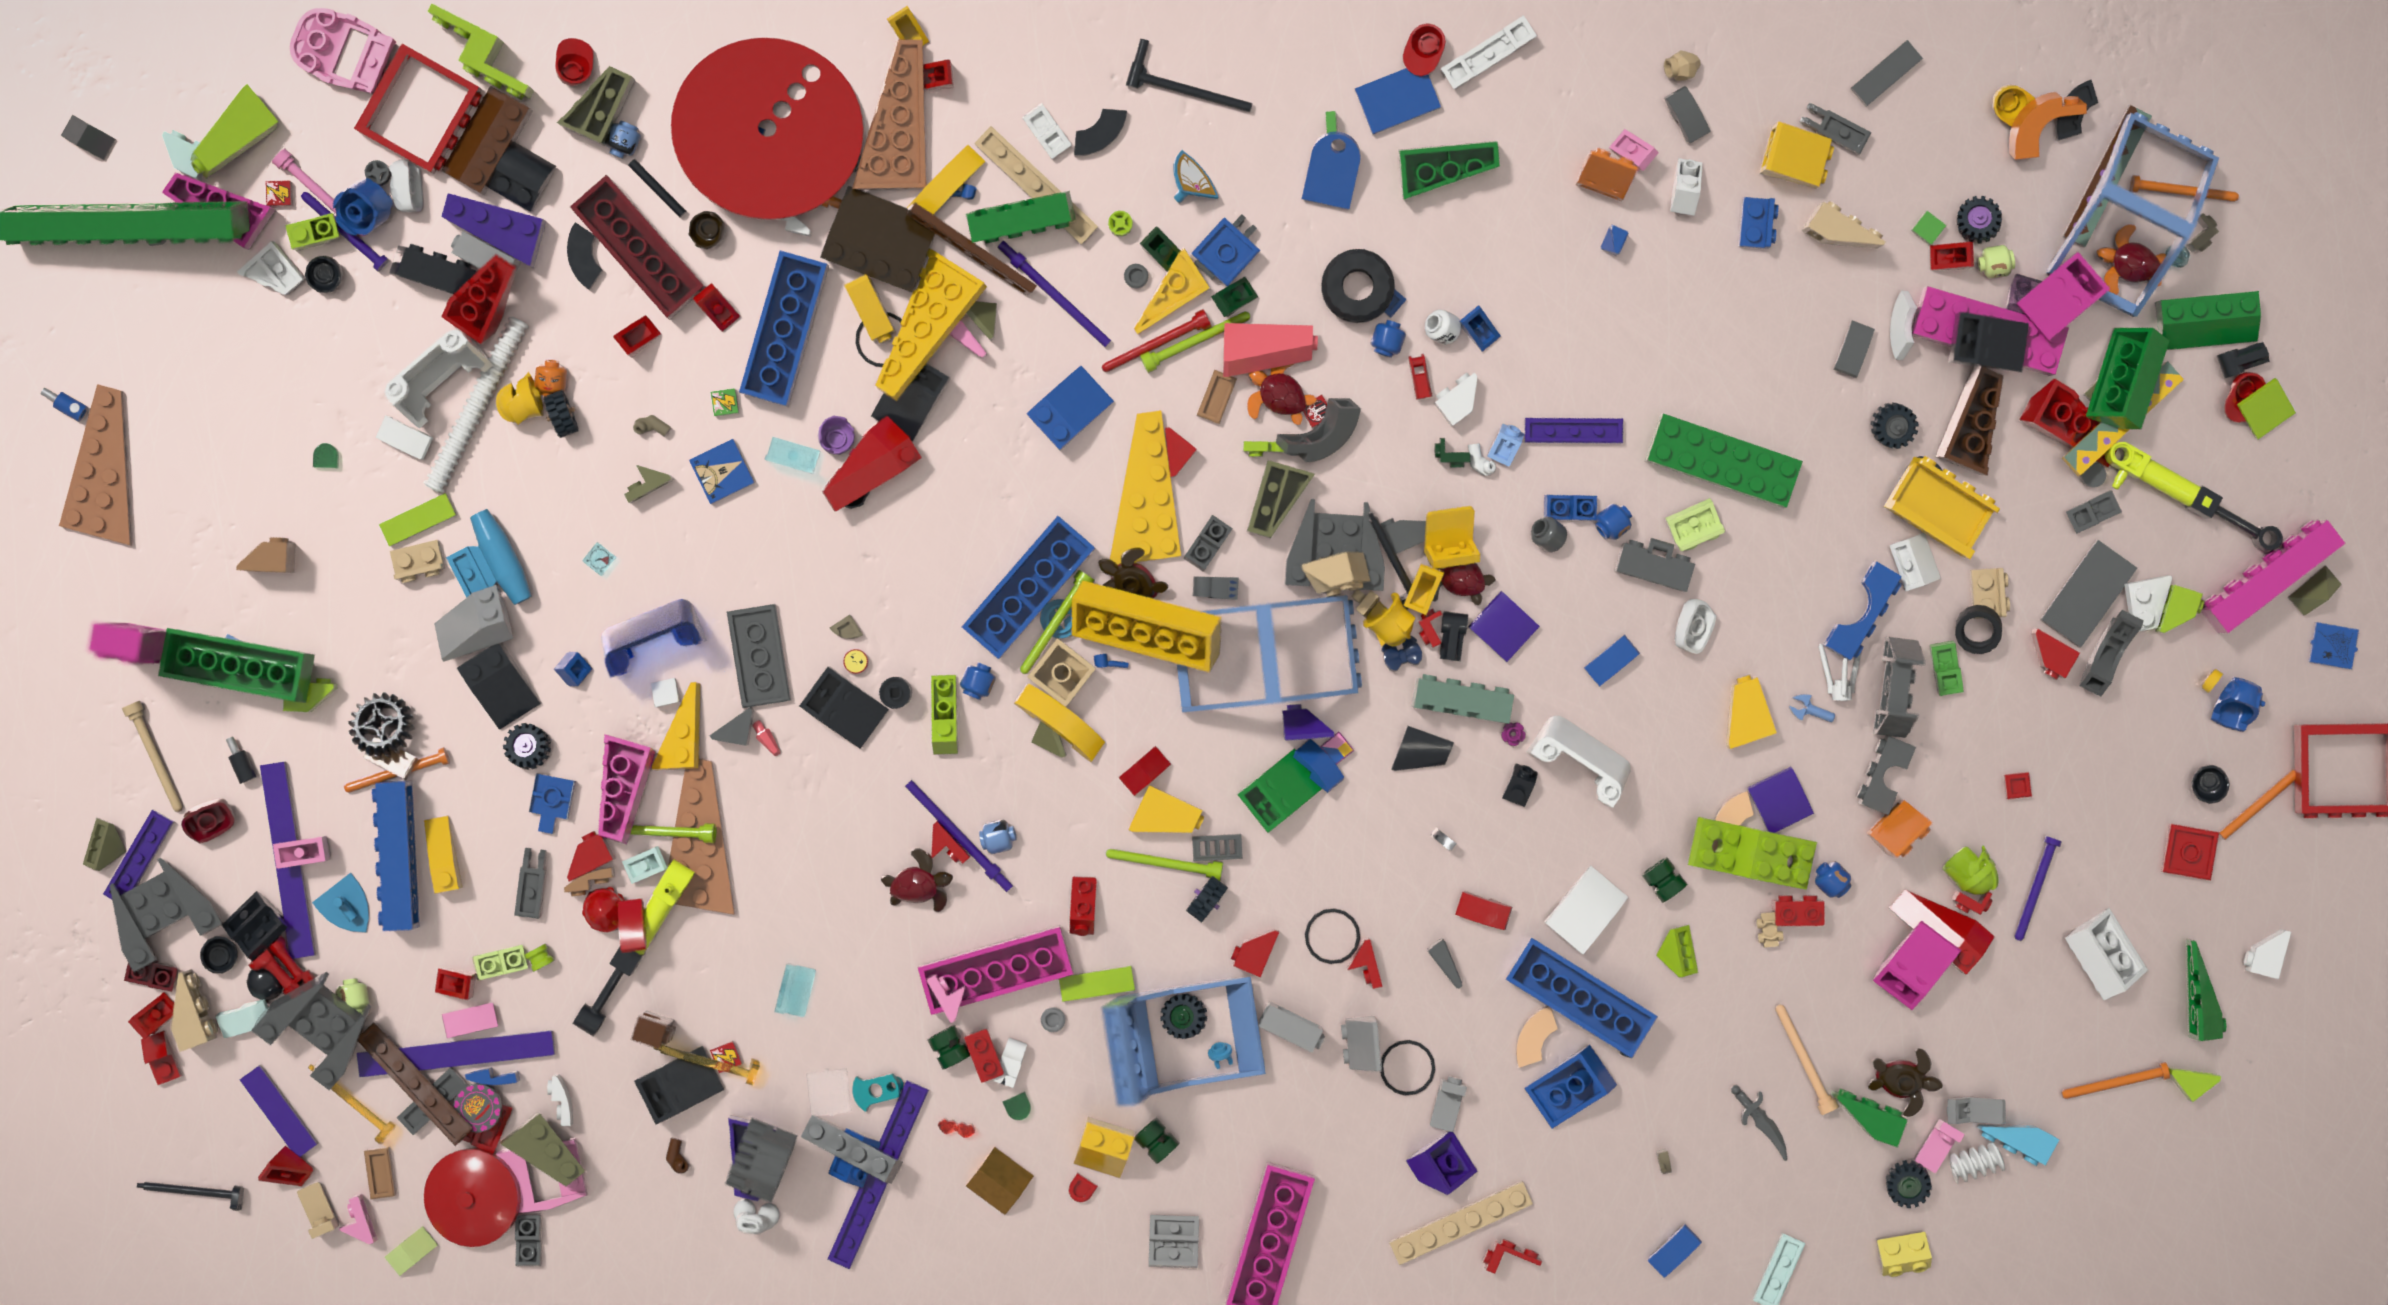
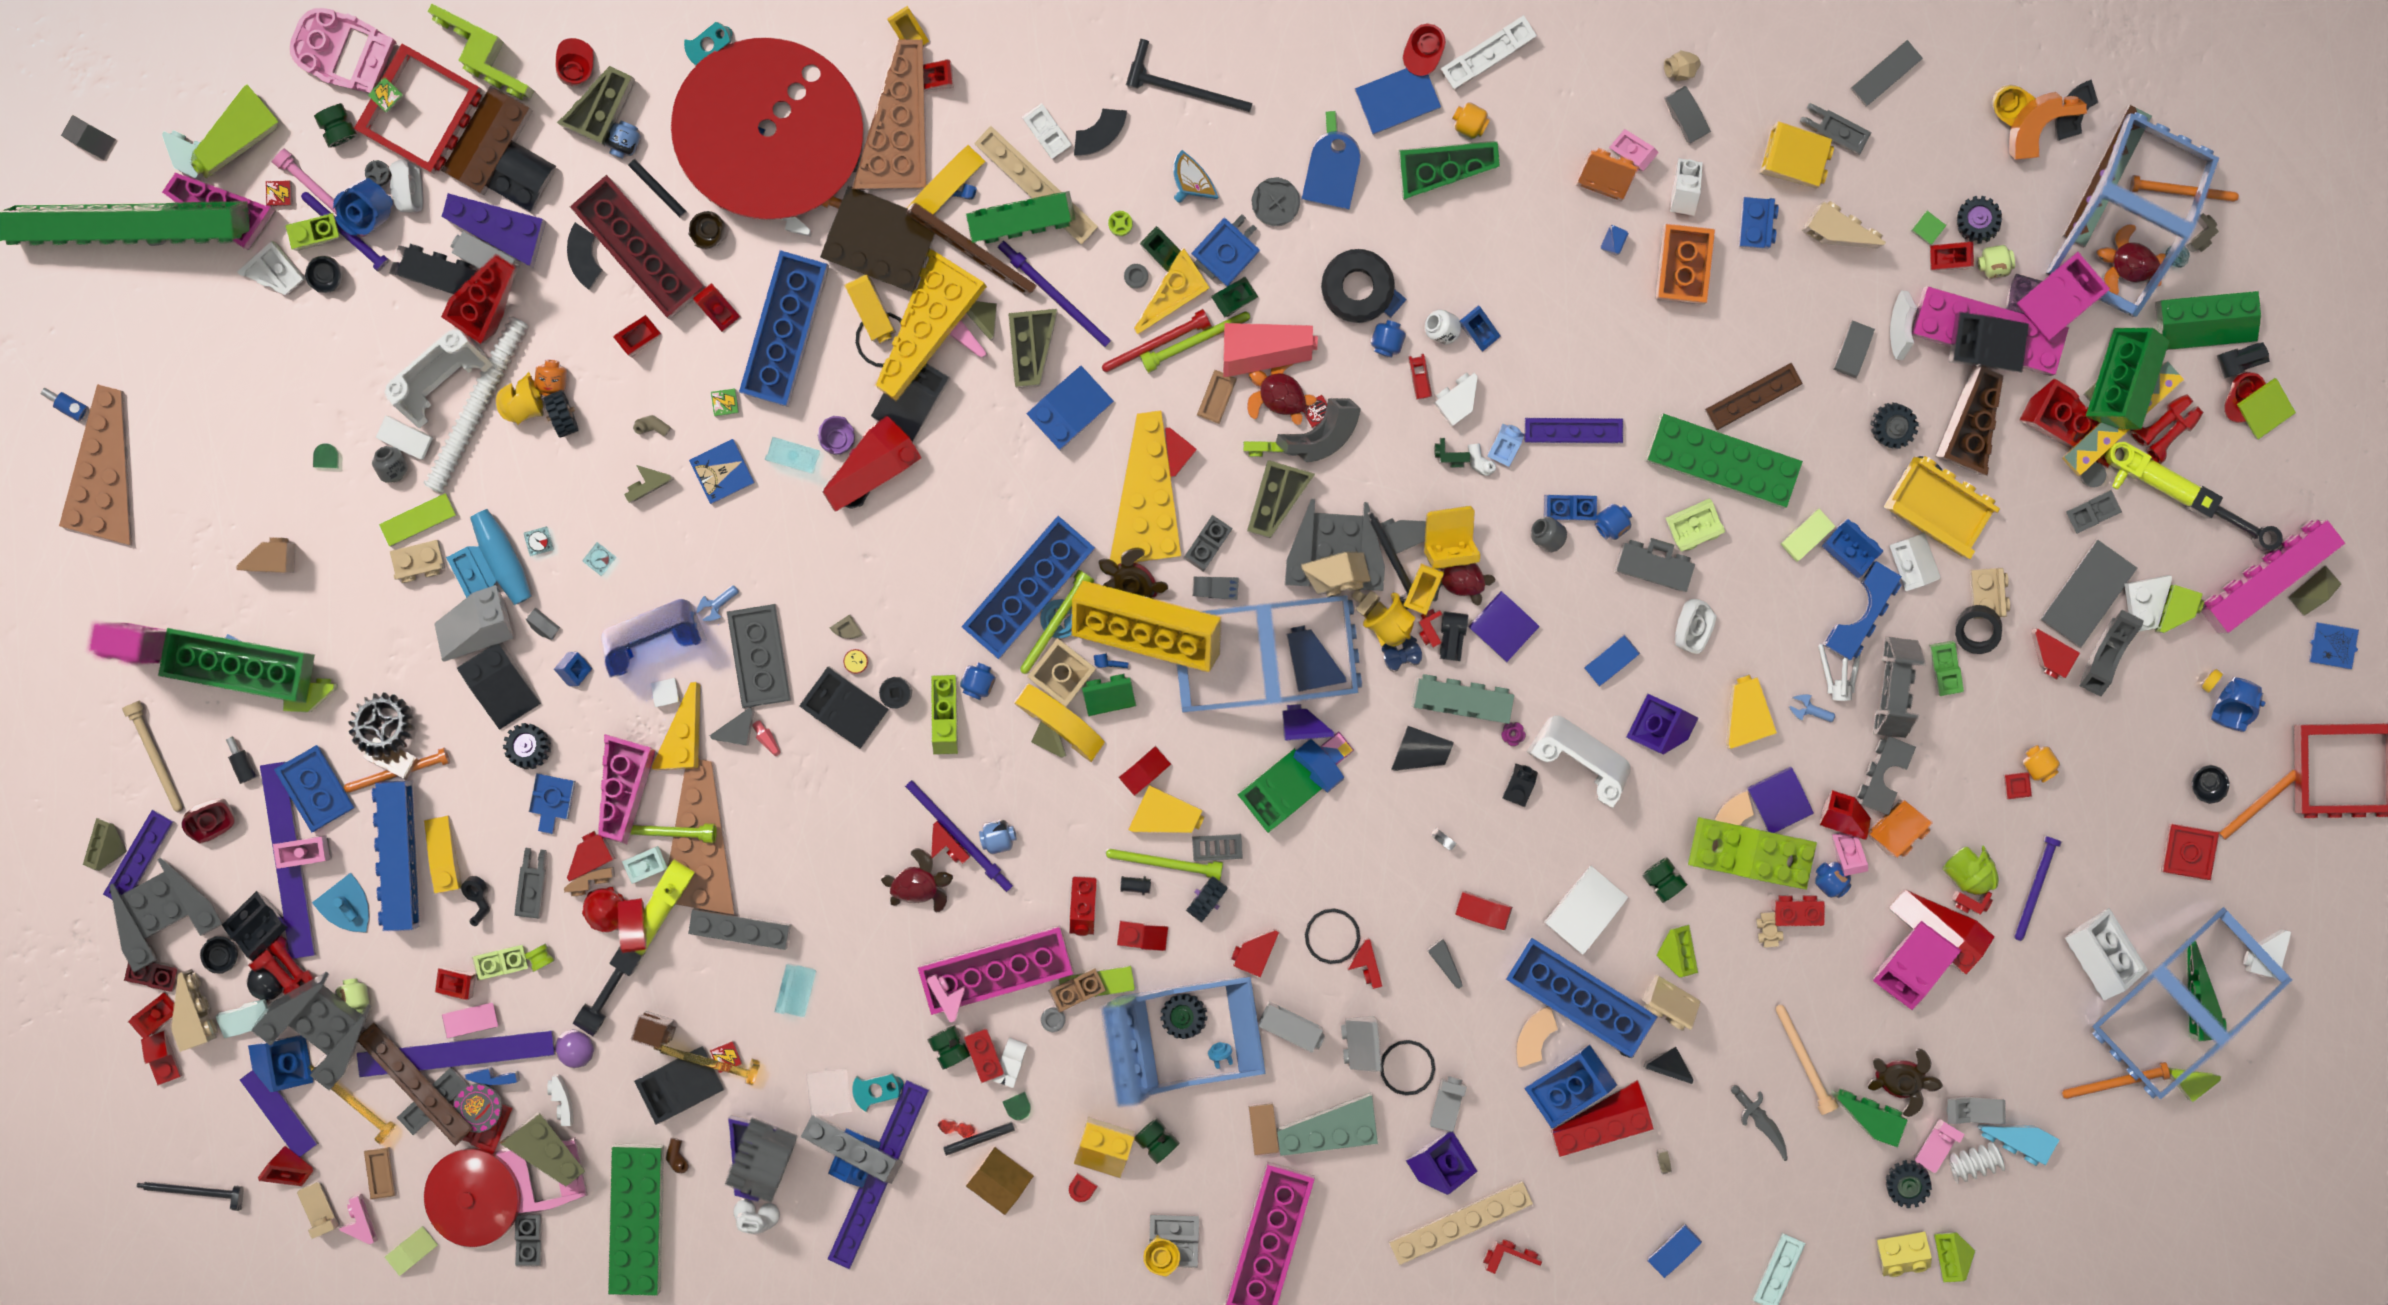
none -> blue slope [248,1035,314,1092]
none -> blue tile [274,745,354,833]
none -> dark green wheel [314,103,357,148]
none -> tile [368,77,404,113]
none -> dark grey head [372,446,408,483]
none -> black plate [461,876,490,926]
none -> tile [523,526,554,556]
none -> flat silver piece [525,608,560,640]
none -> medium lavender hair [555,1029,594,1068]
none -> green brick [608,1144,664,1296]
none -> teal piece [684,22,733,65]
none -> dark grey arch [688,908,791,950]
none -> medium blue bar [696,585,739,621]
none -> black bar [943,1121,1015,1156]
none -> olive wedge [1008,309,1058,388]
none -> medium nougat slope [1048,968,1106,1012]
none -> green slope [1082,673,1137,716]
none -> red slope [1117,920,1169,951]
none -> black pin [1120,876,1151,896]
none -> yellow hat [1143,1235,1180,1277]
none -> medium nougat tile [1249,1103,1279,1155]
none -> dark grey tile [1251,177,1300,227]
none -> sand green wedge [1277,1092,1378,1156]
none -> dark blue slope [1286,625,1347,692]
none -> light orange head [1452,102,1490,139]
none -> red wedge [1550,1080,1654,1157]
none -> dark purple slope [1627,694,1699,755]
none -> tan slope [1641,974,1701,1031]
none -> black slope [1643,1047,1694,1084]
none -> orange brick [1655,224,1715,305]
none -> reddish brown tile [1705,362,1803,431]
none -> yellowish green slope [1781,509,1836,562]
none -> red slope [1820,790,1871,840]
none -> blue bracket [1822,519,1883,578]
none -> bright pink slope [1832,833,1868,876]
none -> lime slope [1934,1232,1975,1282]
none -> light orange head [2023,745,2060,783]
none -> medium blue window [2092,907,2292,1100]
none -> red piece [2130,394,2204,464]

